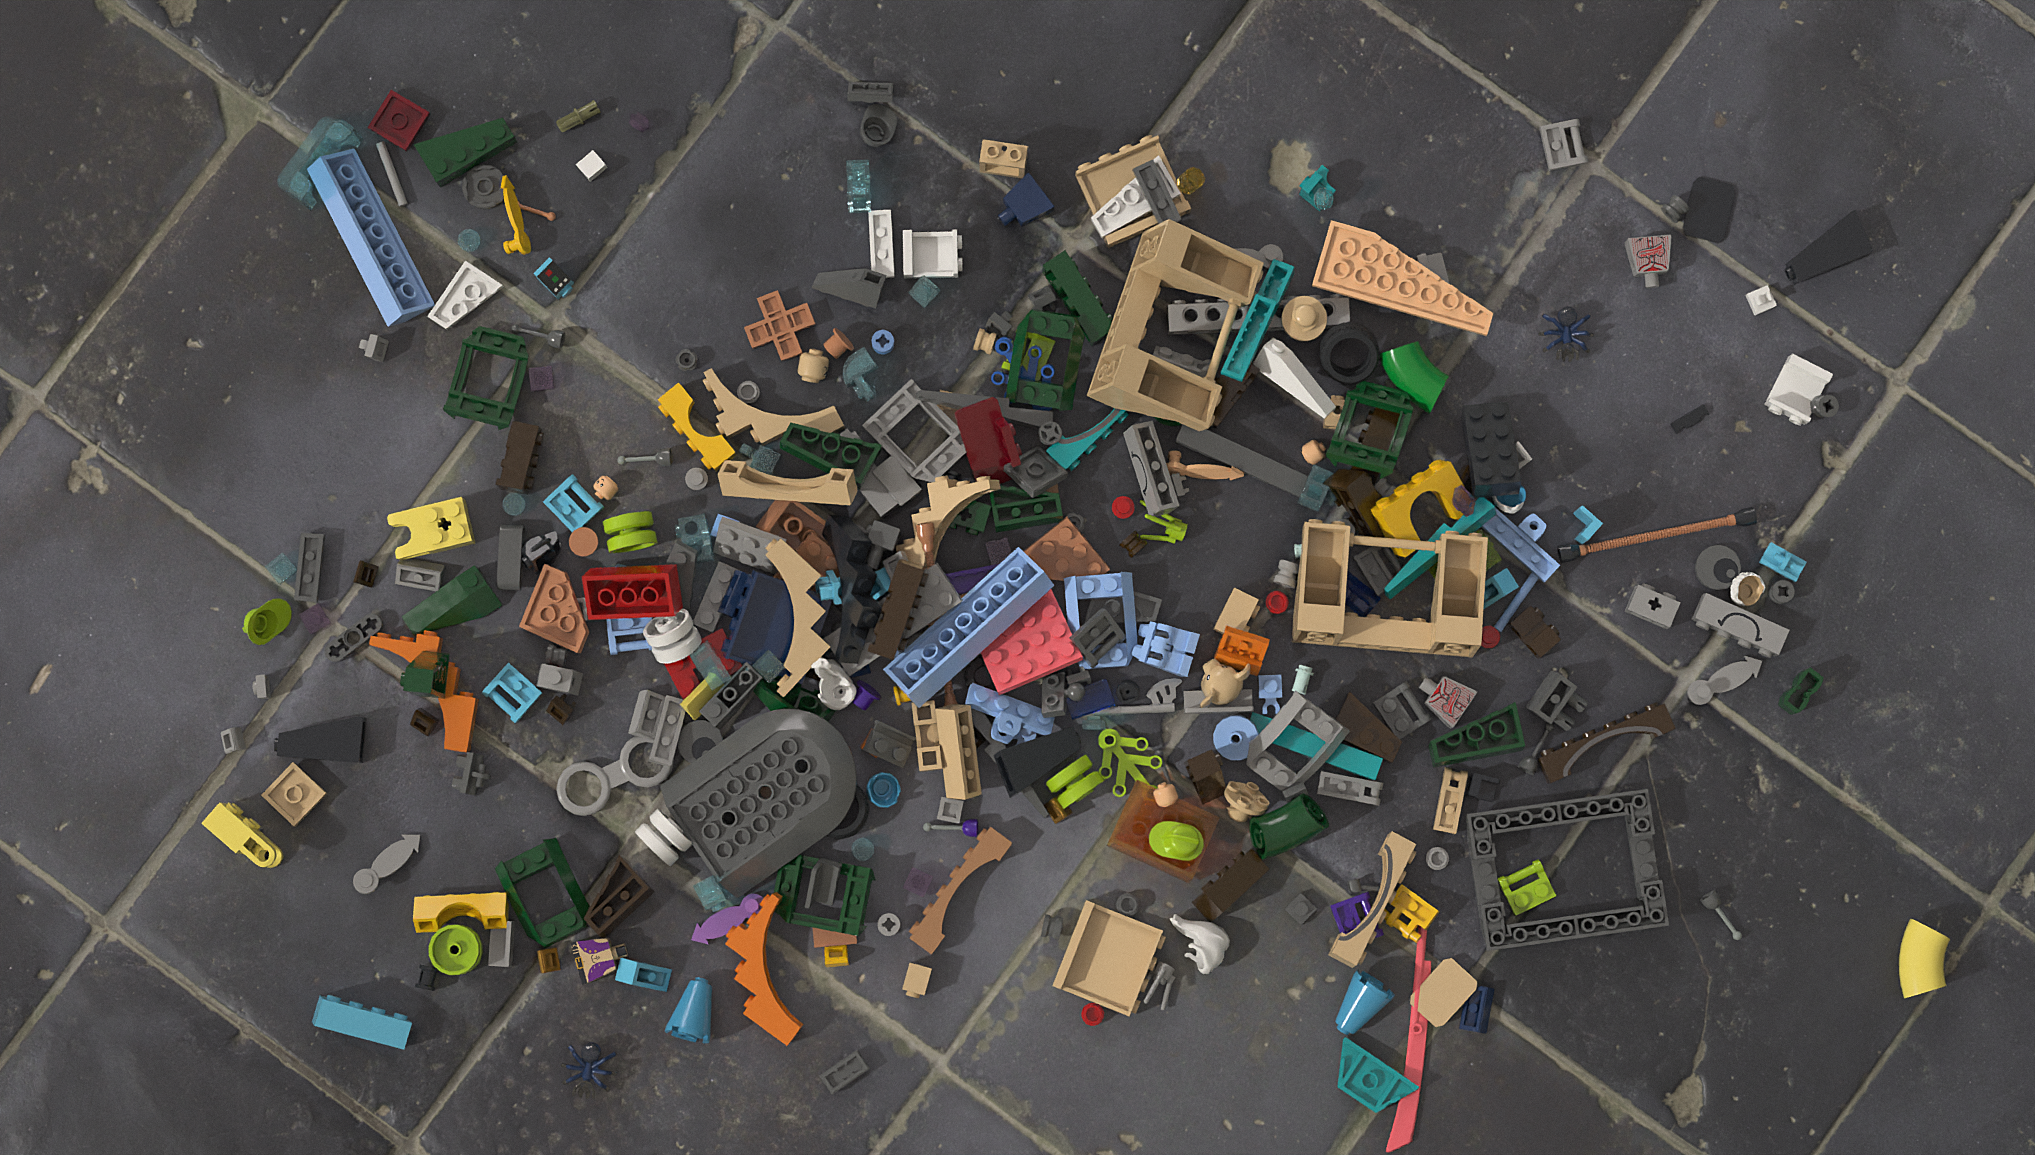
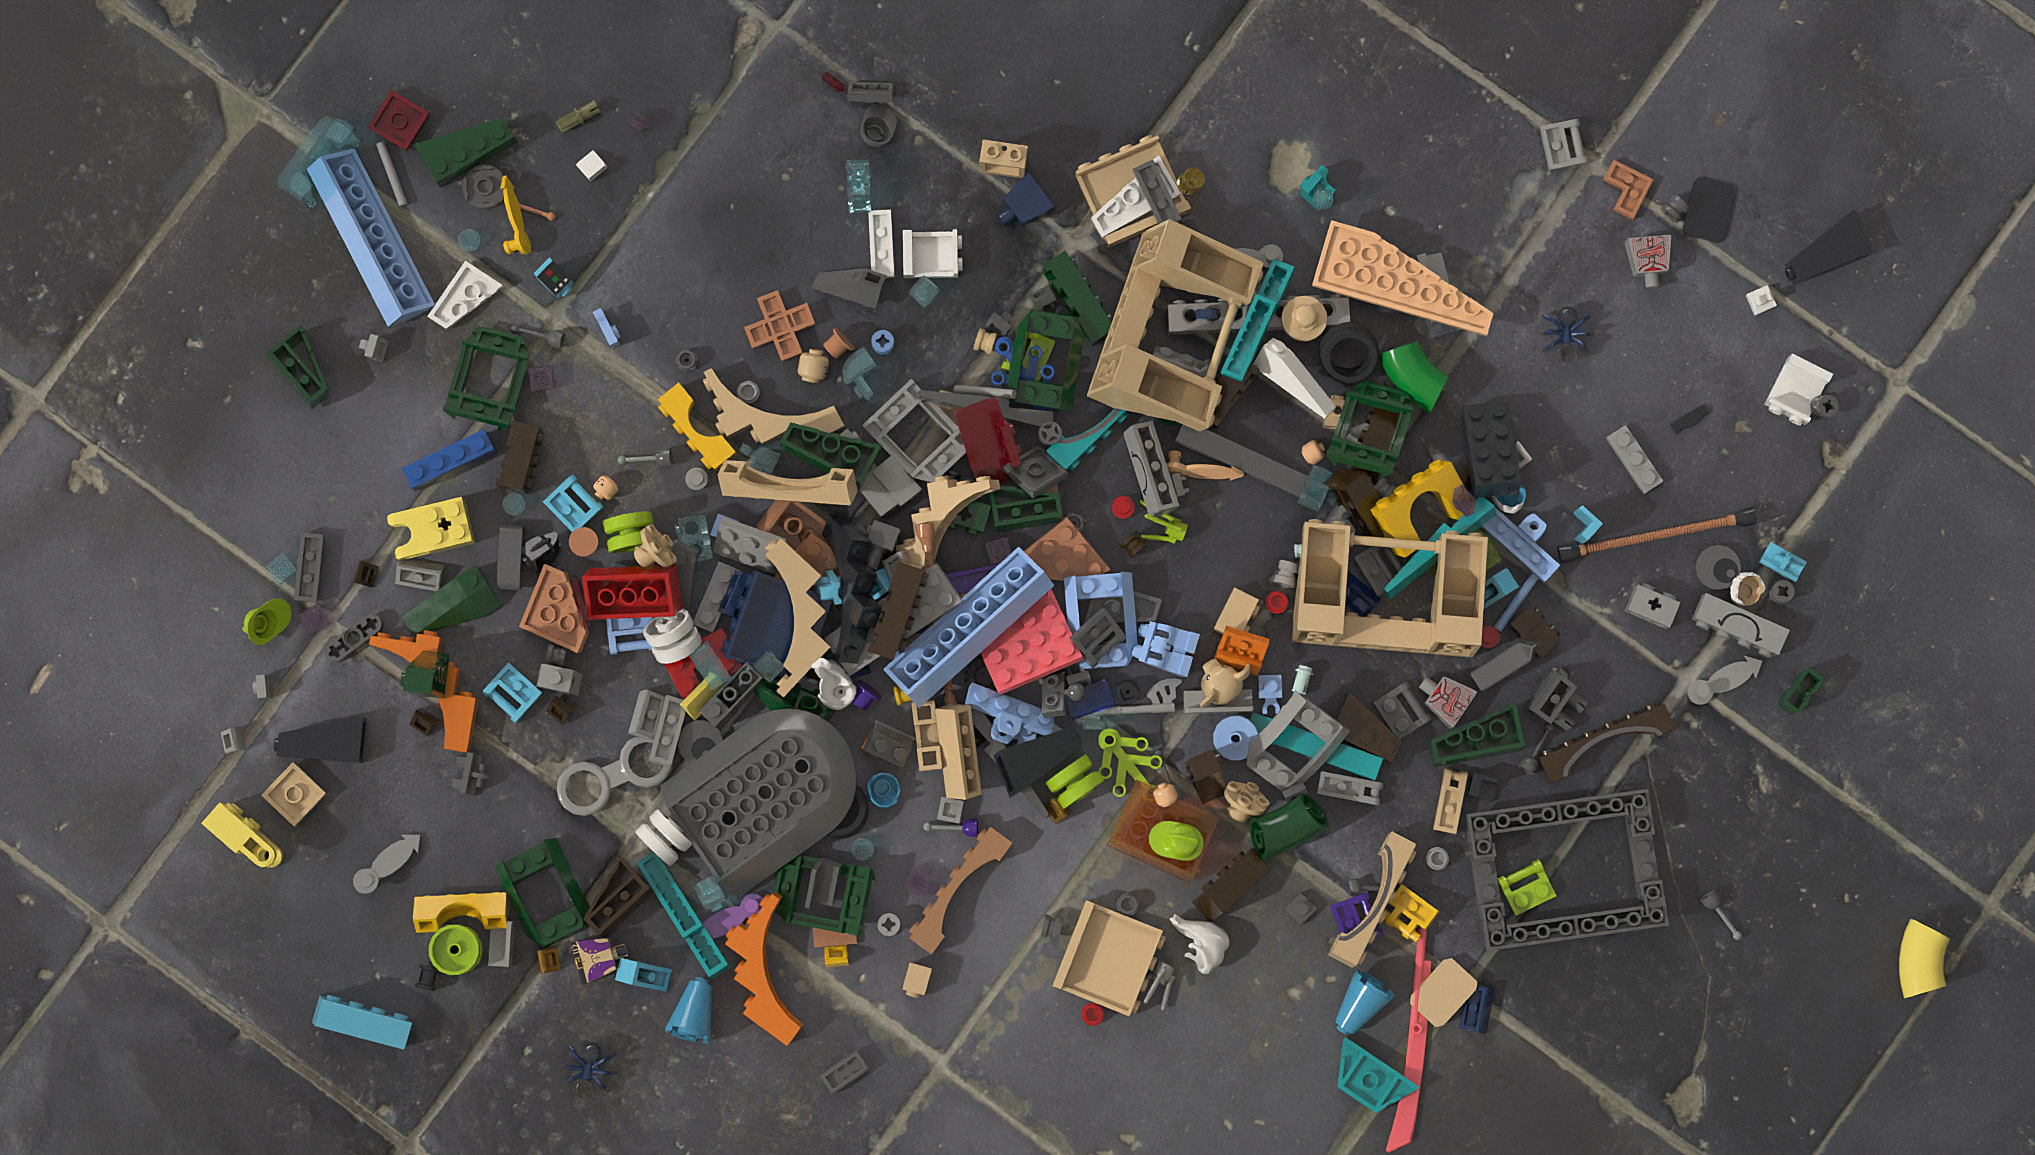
none -> dark green wedge [266,325,329,410]
none -> blue arch [402,429,497,492]
none -> dark red piece [572,575,590,633]
none -> light blue plate [593,308,621,349]
none -> tan plate [634,524,677,568]
none -> teal slope [637,852,731,980]
none -> dark red piece [819,70,848,94]
none -> light grey bar [954,385,1016,399]
none -> dark blue tile [1196,309,1218,319]
none -> dark grey piece [1470,640,1541,692]
none -> nougat tile [1603,160,1654,220]
none -> light grey plate [1606,425,1663,494]

